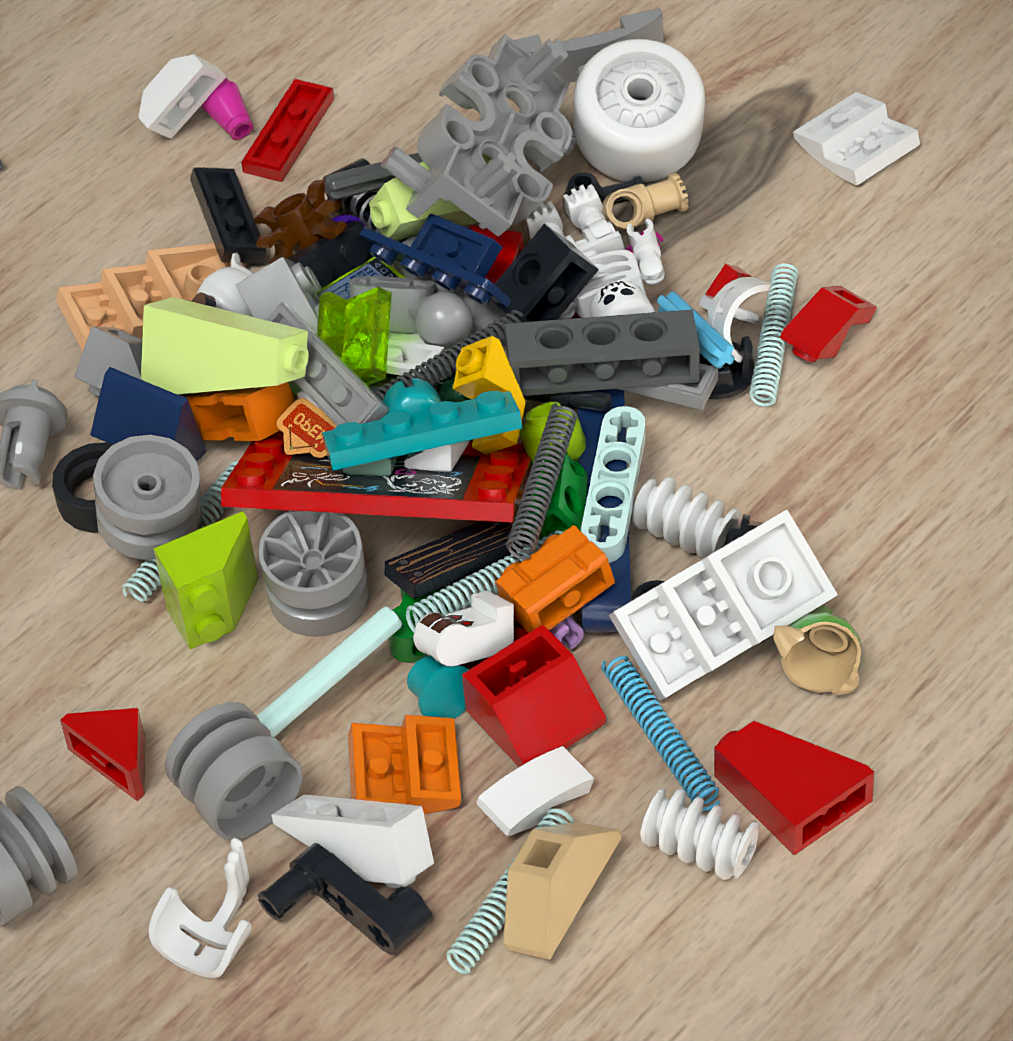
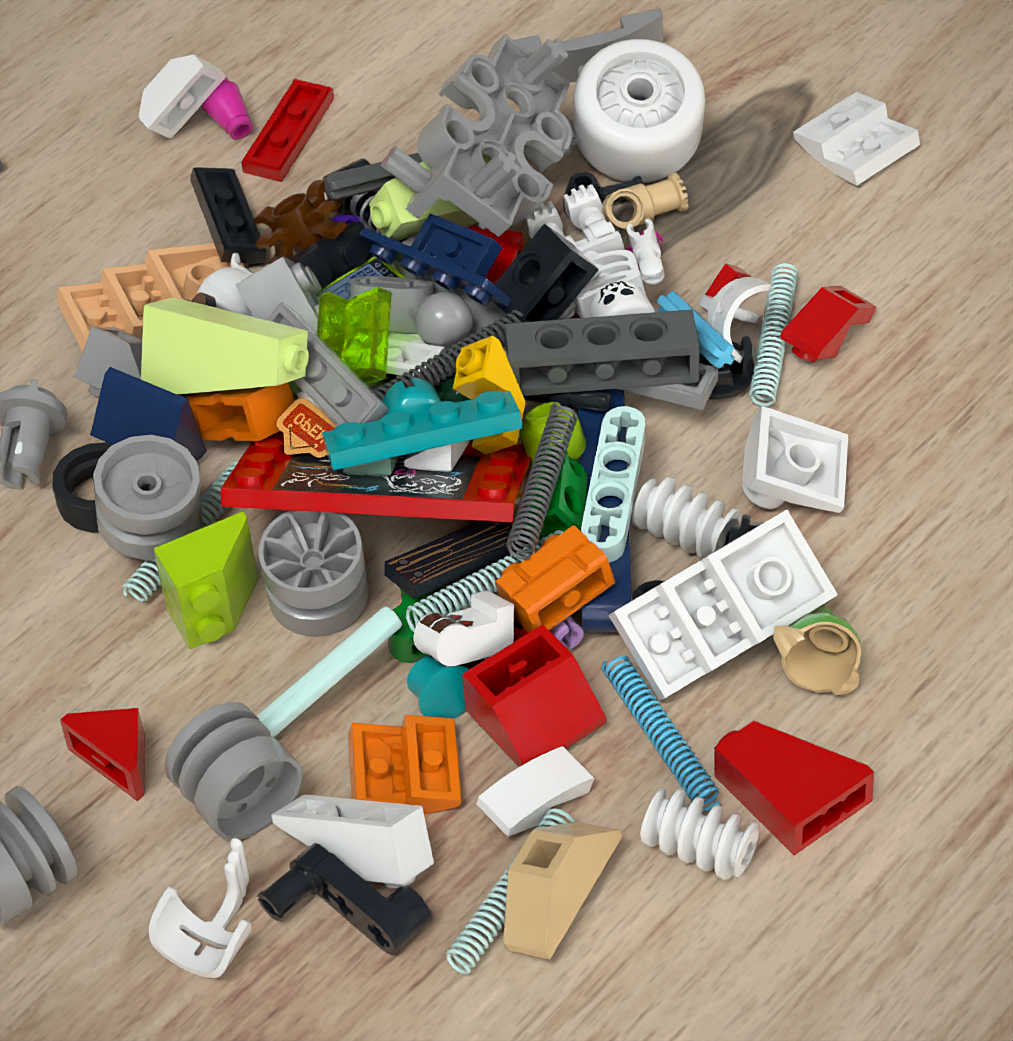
none -> white slope [742,406,848,513]

